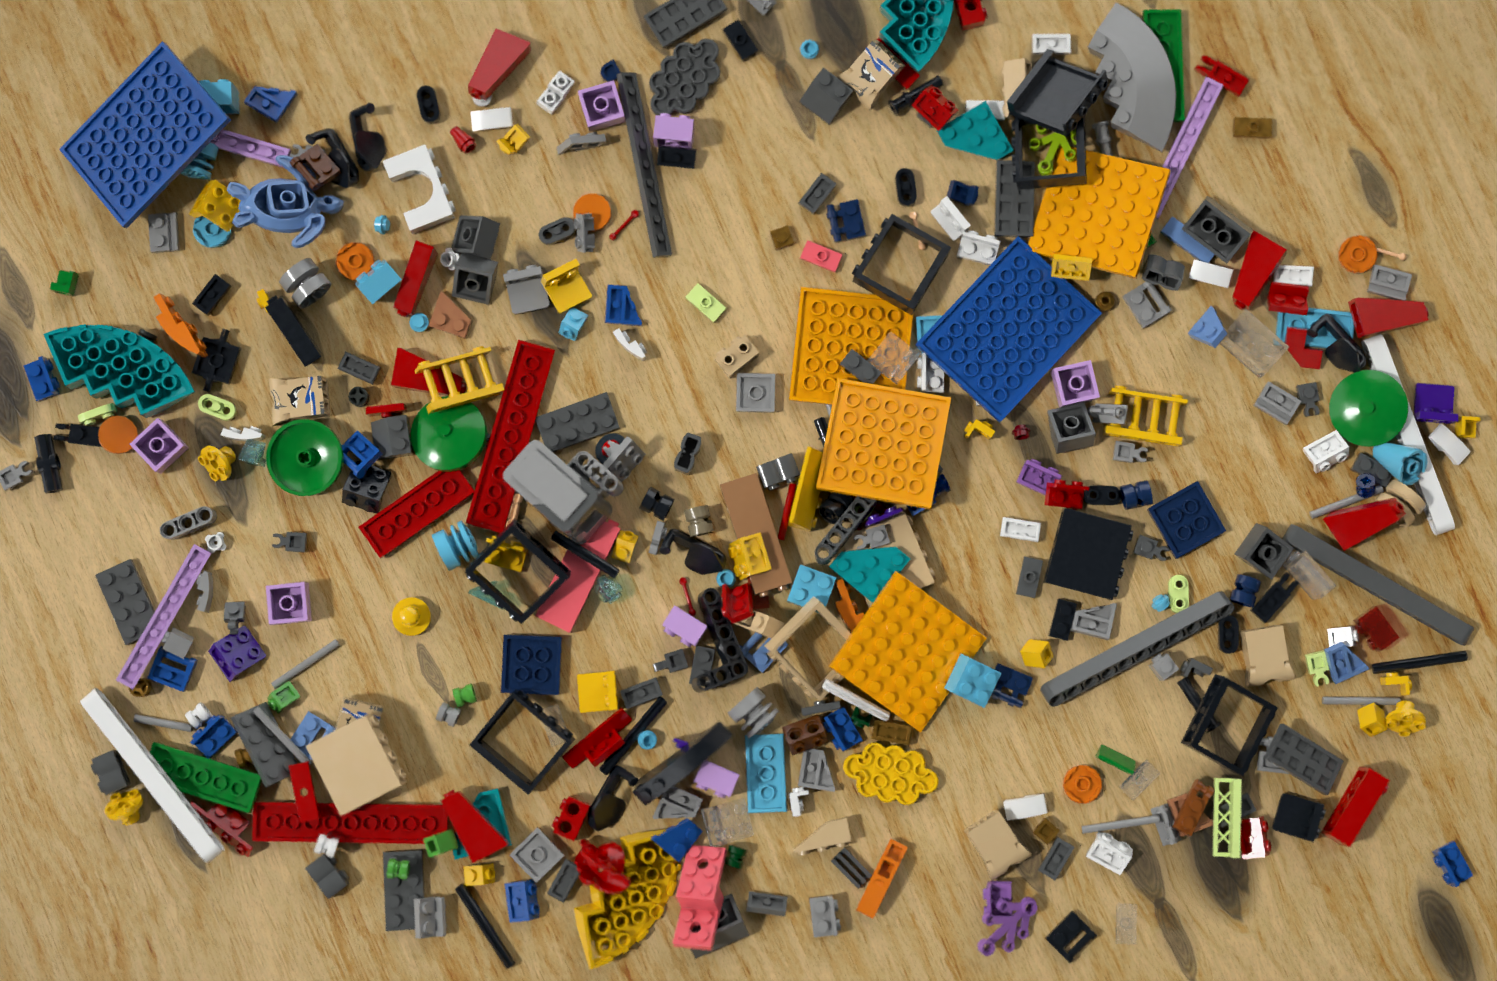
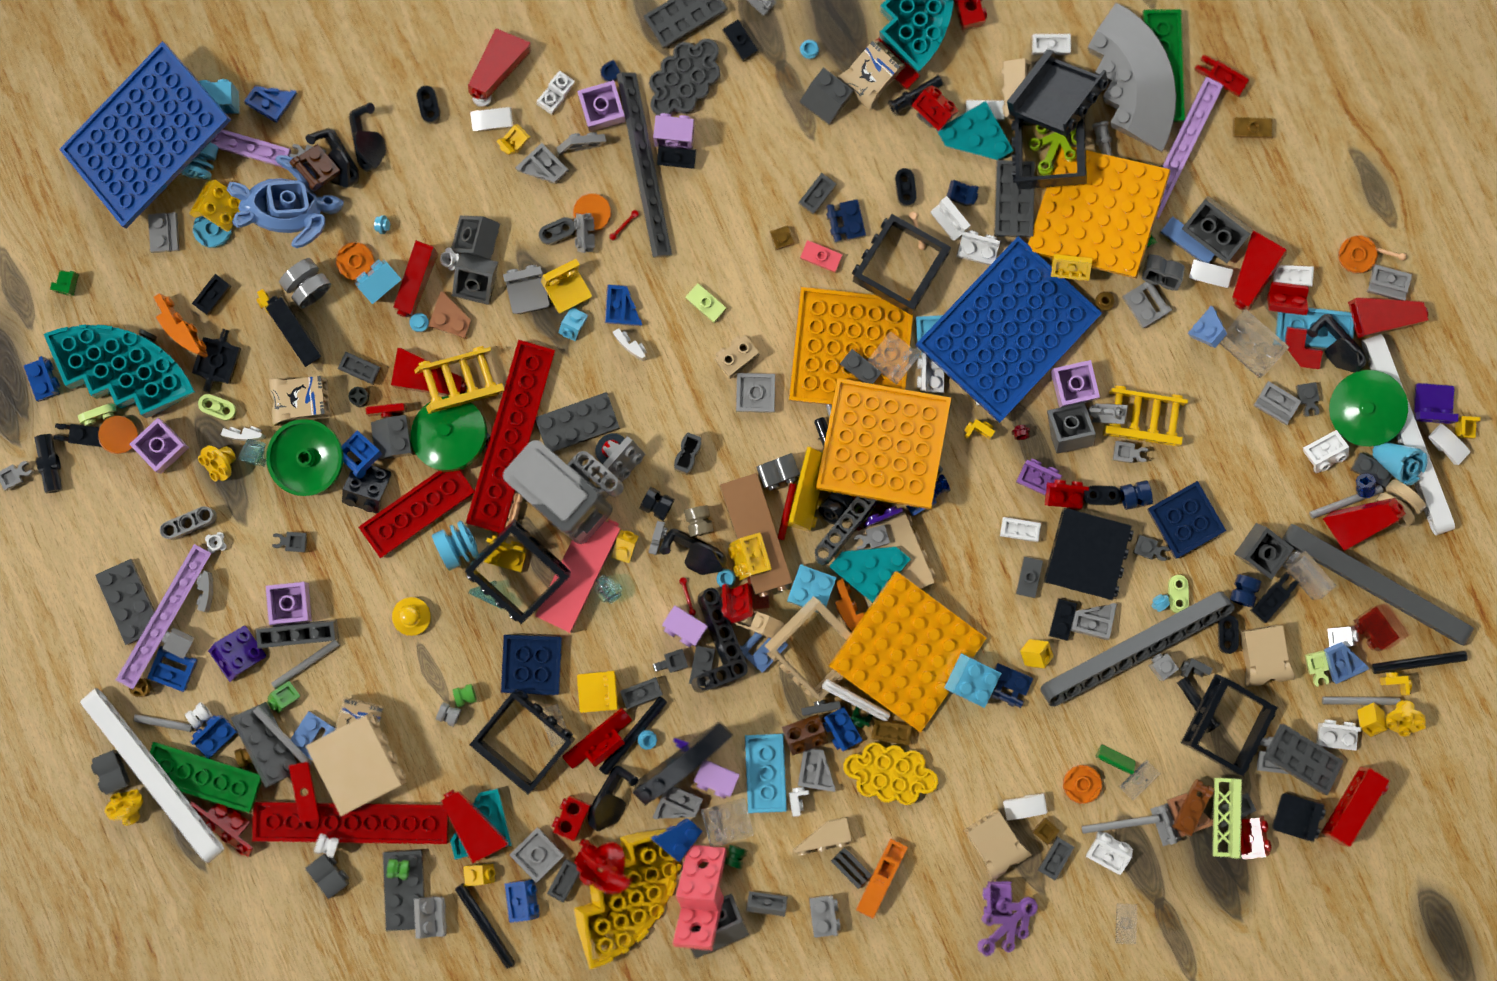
dark grey plate [224,601,246,635] -> none
white arch [383,145,456,234] -> none
bright green brick [423,829,458,858] -> none
red cone [450,126,476,154] -> none
black axle [551,531,620,578] -> none
light grey wheel [727,687,779,738] -> none
black plate [1045,910,1097,963] -> none
blue bracket [1432,841,1473,887] -> none
none -> dark grey brick [256,619,339,648]
none -> light grey wing [515,143,568,184]
none -> white bracket [1316,720,1361,751]

